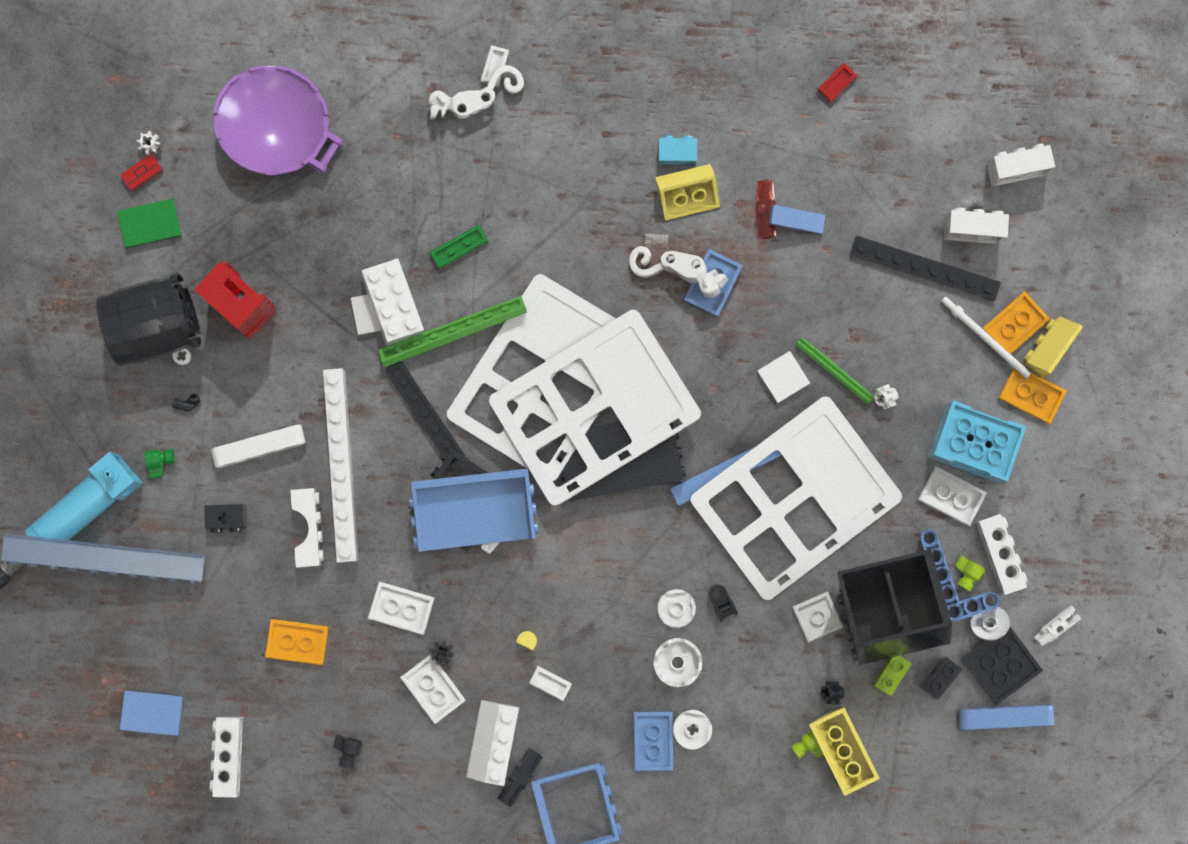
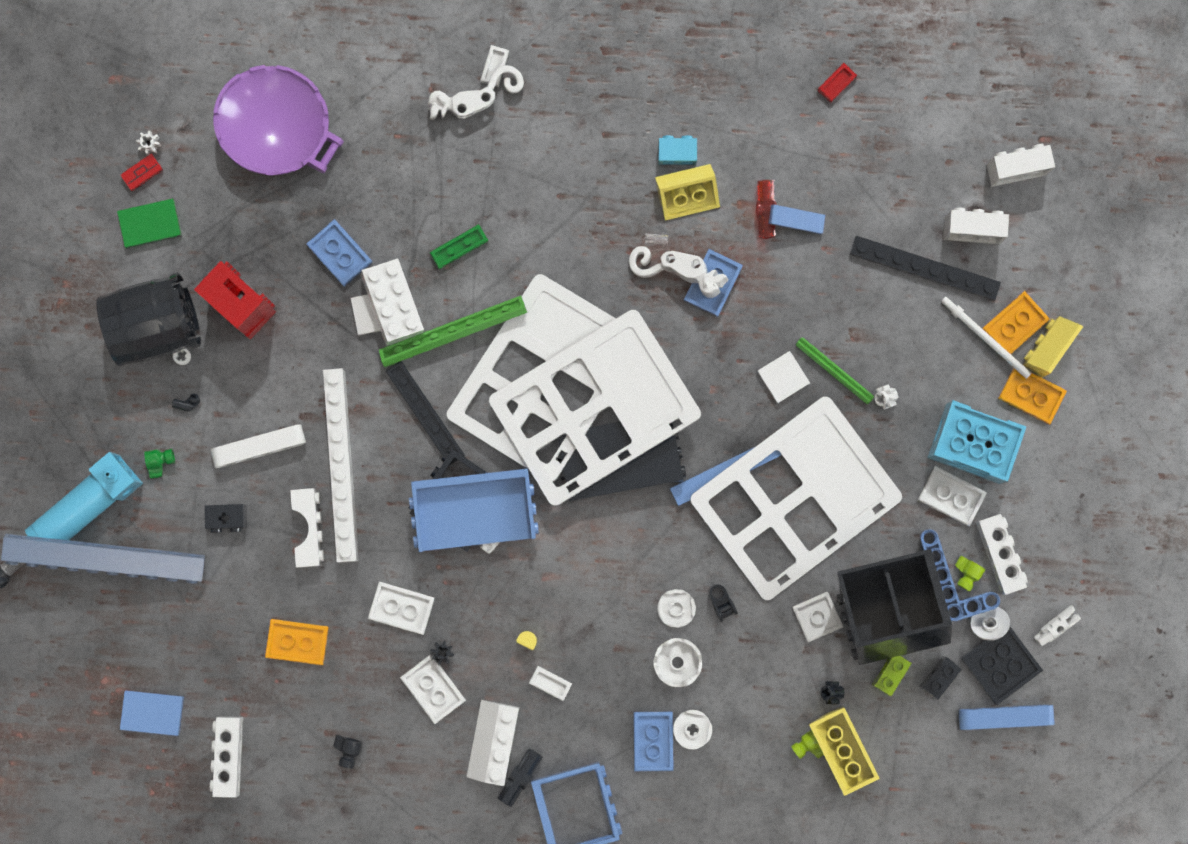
none -> medium blue tile [306,219,373,287]

